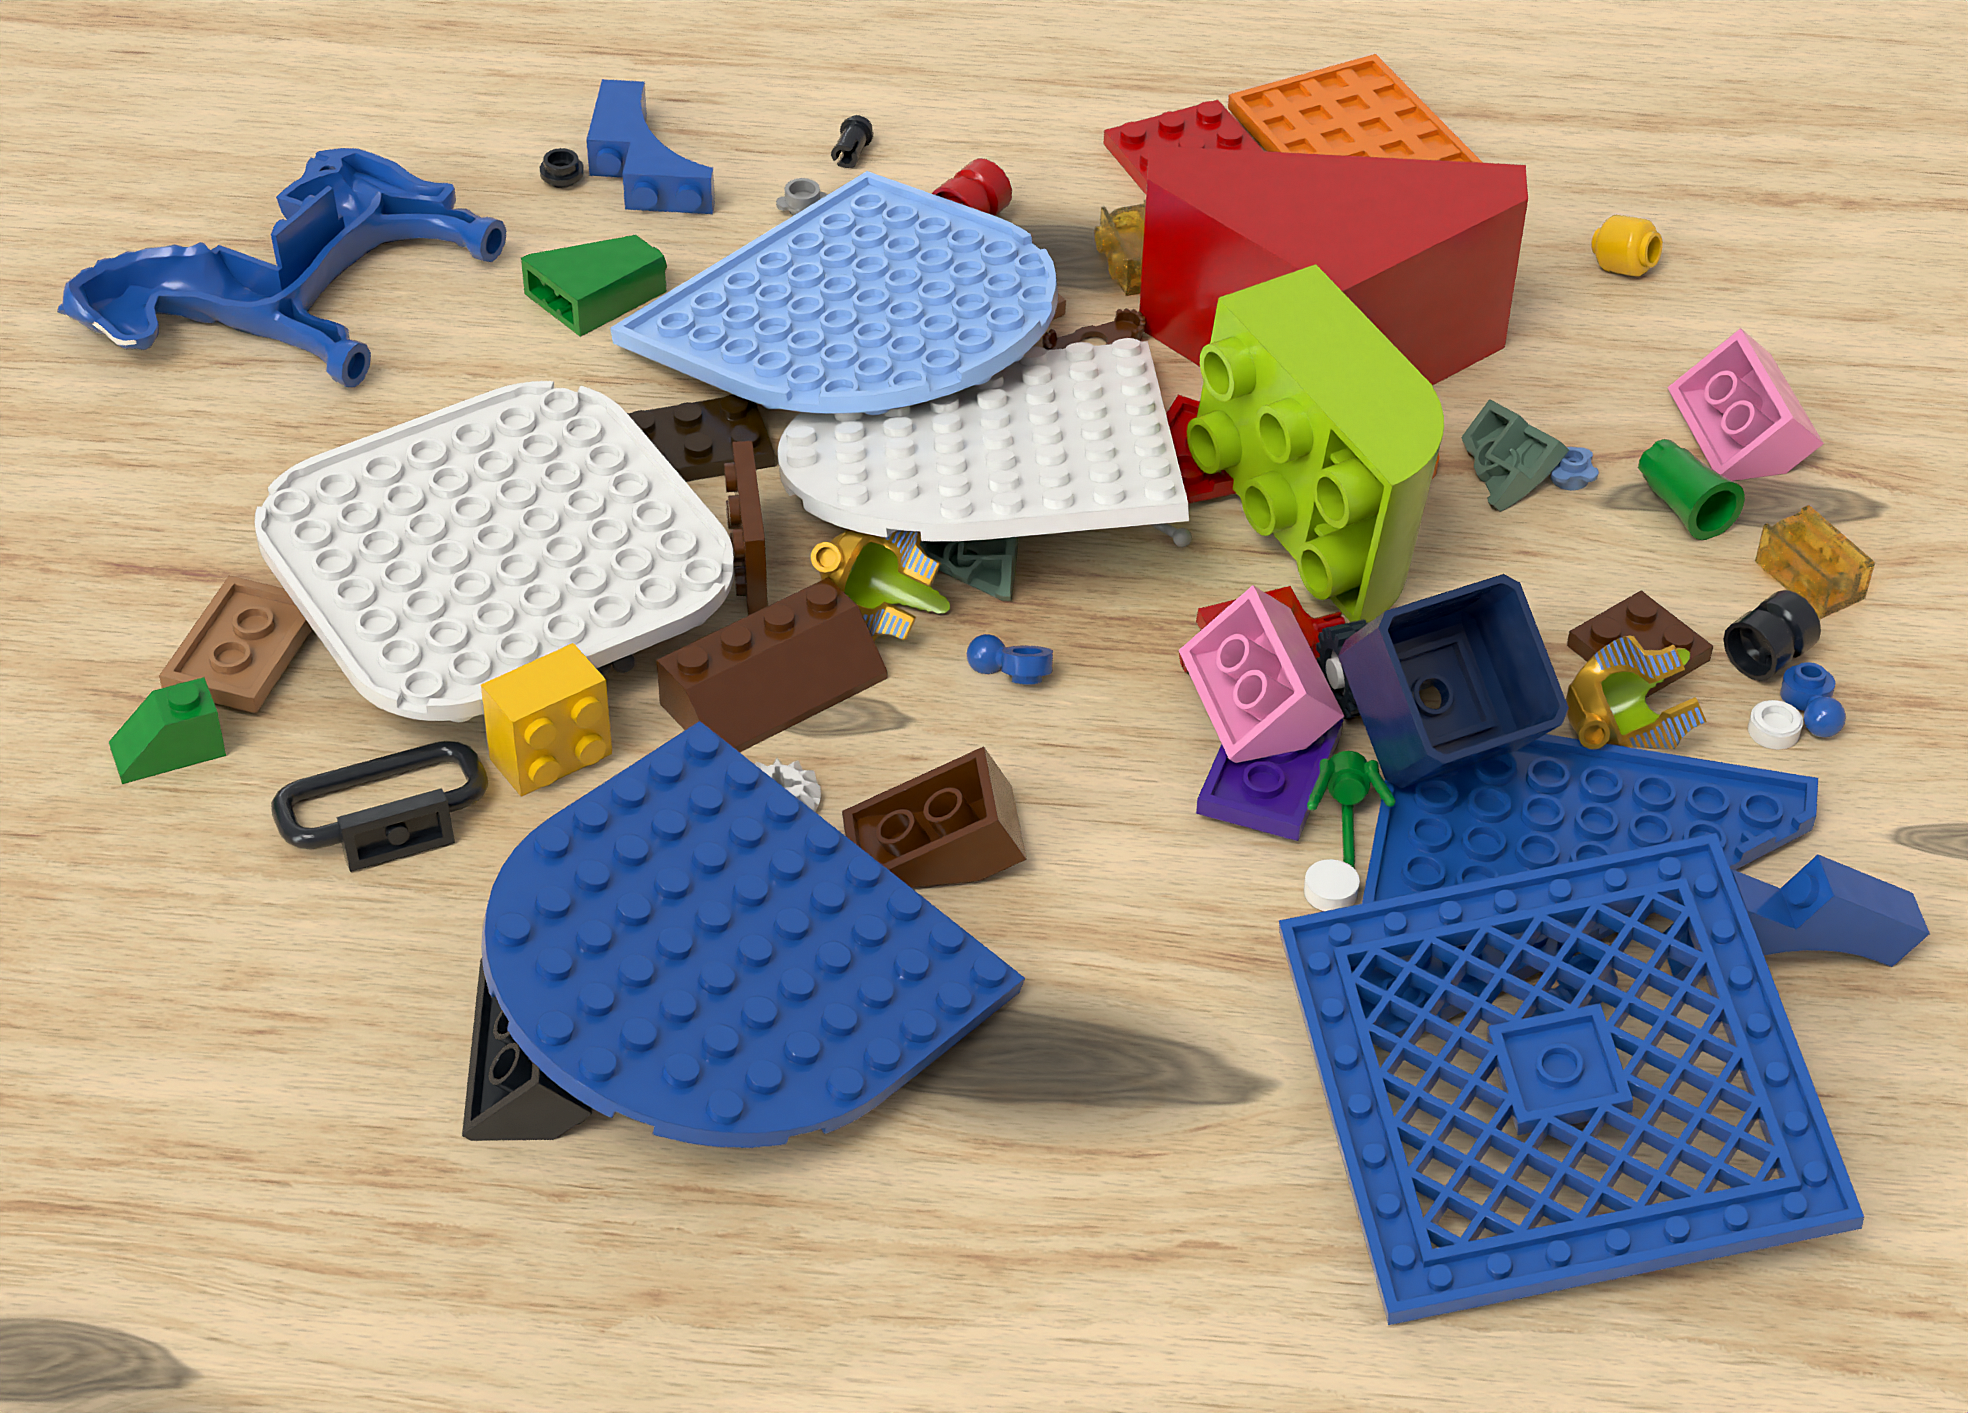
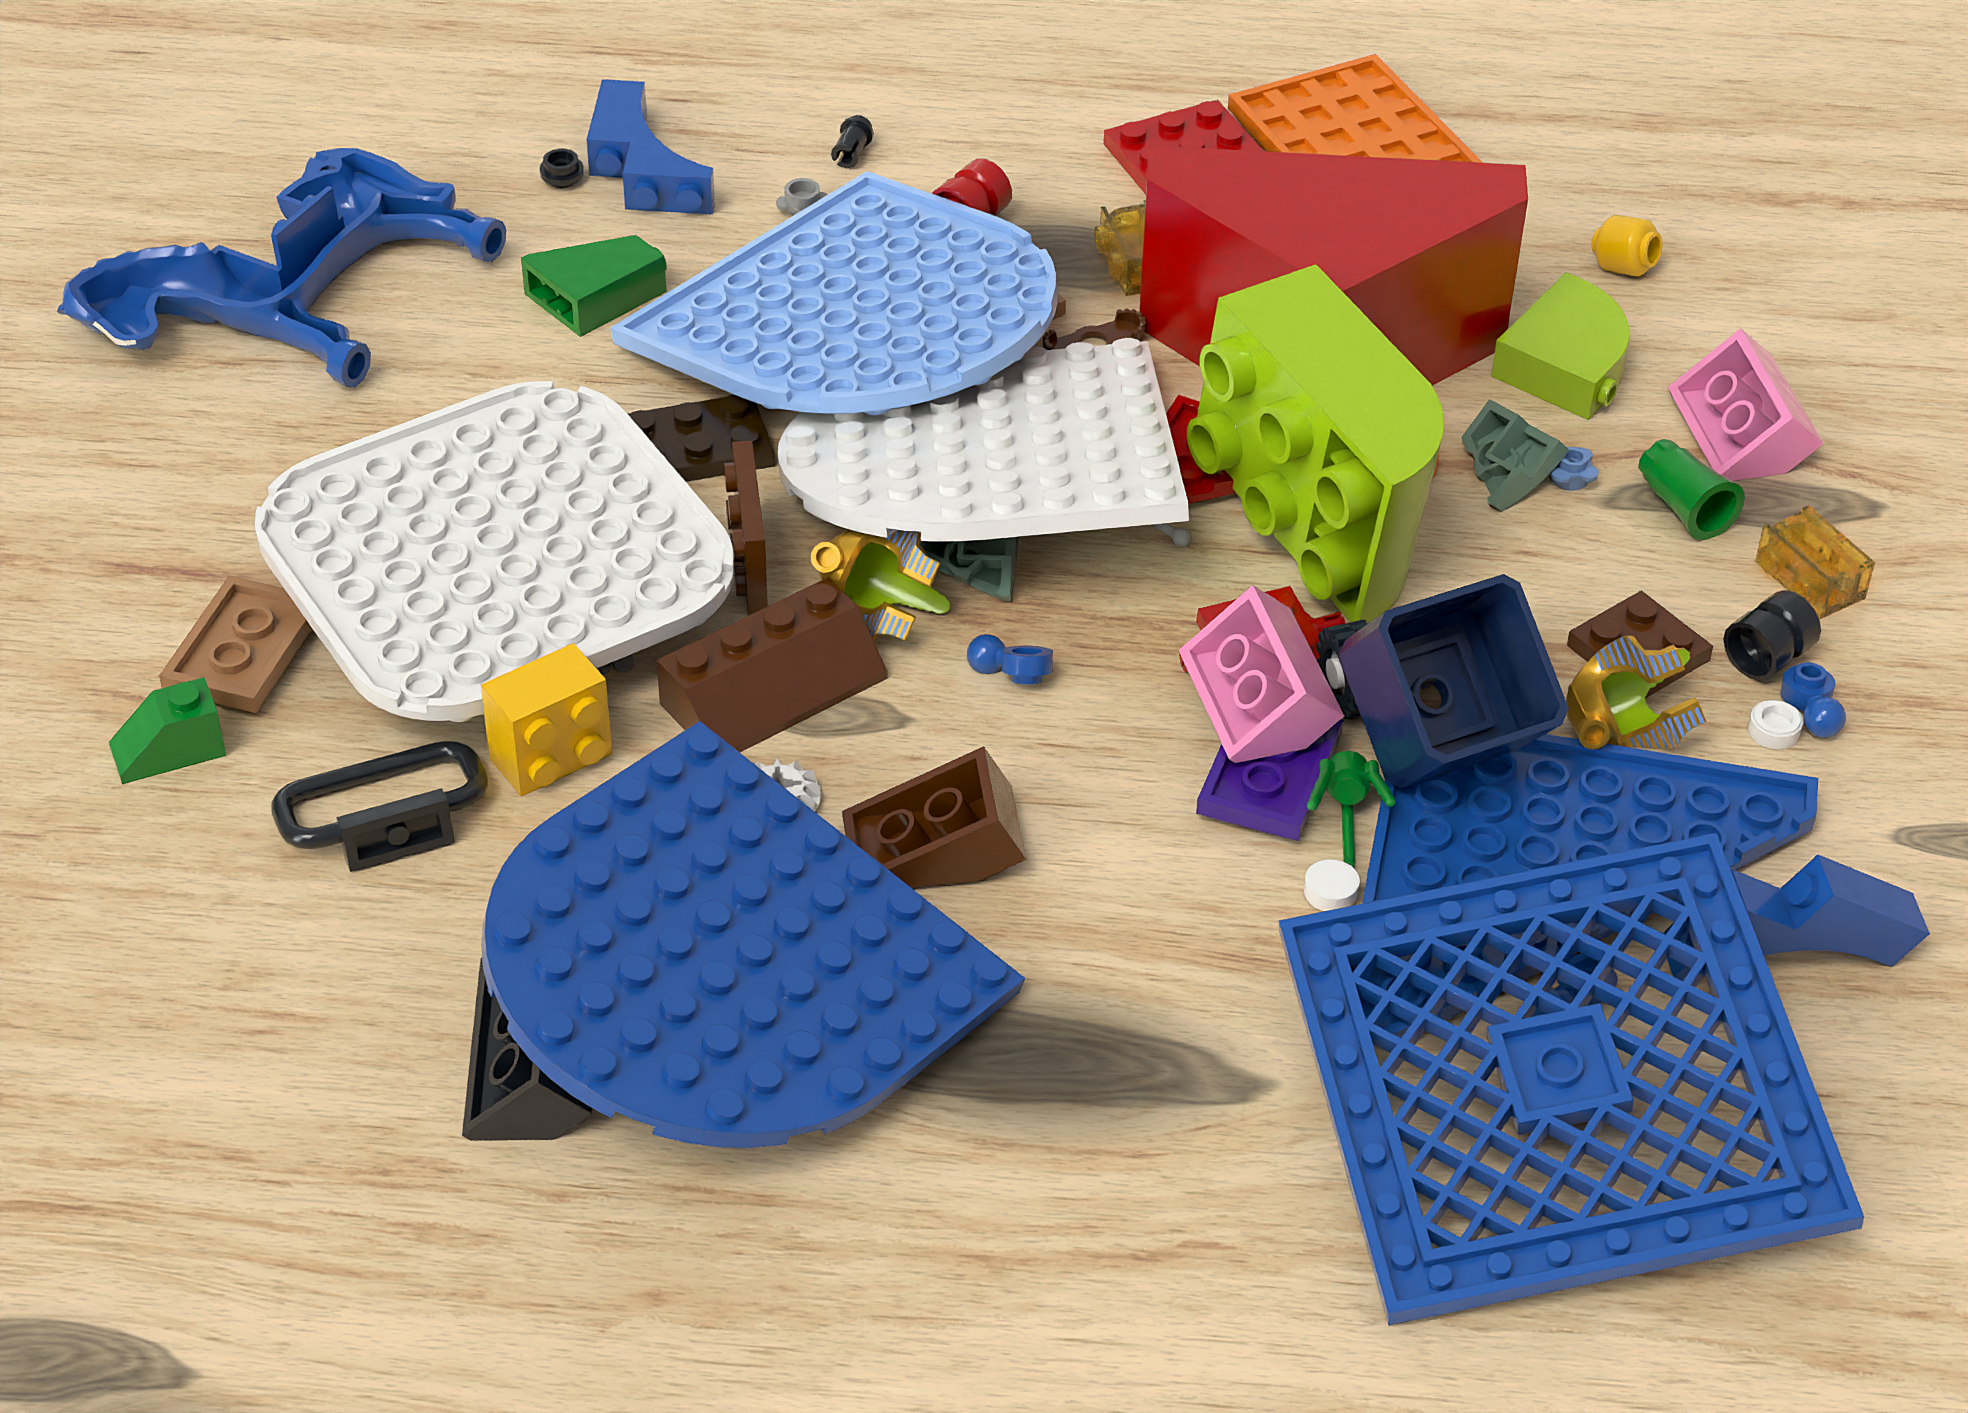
none -> lime brick [1491,272,1630,420]

